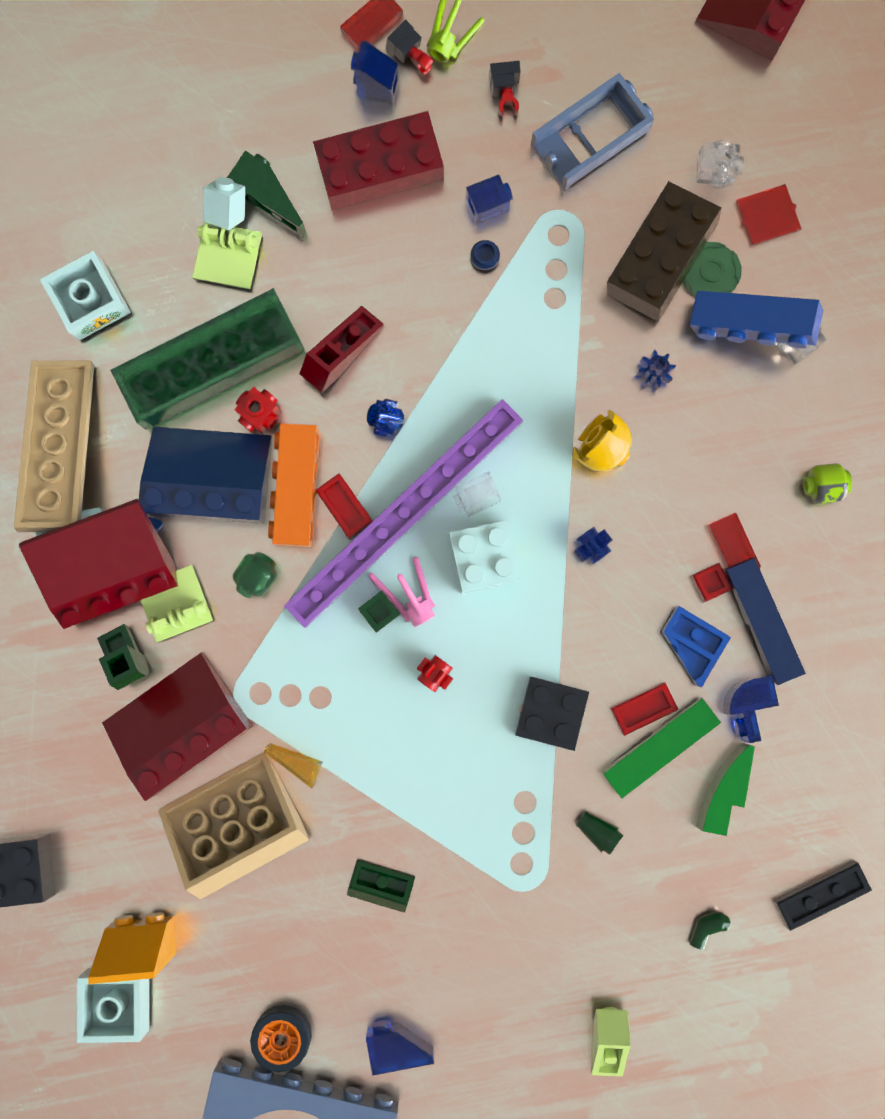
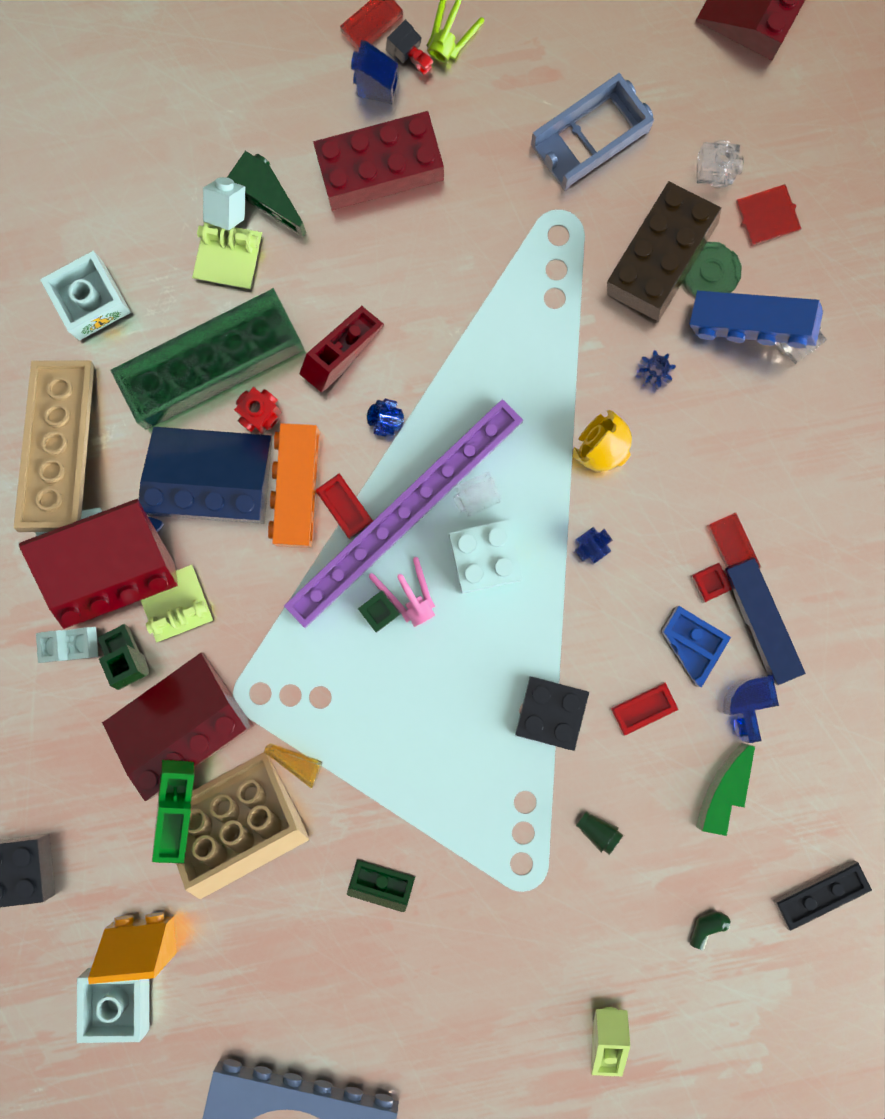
clear green head [232,552,278,598] -> none
wheel [250,1005,312,1072] -> none
clear blue slope [366,1020,435,1076] -> none
red gear [416,655,454,692] -> none
clear blue brick [466,174,513,225] -> none
dark blue plate [470,240,500,270] -> none
black piece [489,61,521,117] -> none
green slope [603,697,721,799] -> none
lime head [803,463,852,504] -> none
none -> light aqua slope [36,627,98,663]
none -> green slope [152,760,195,863]

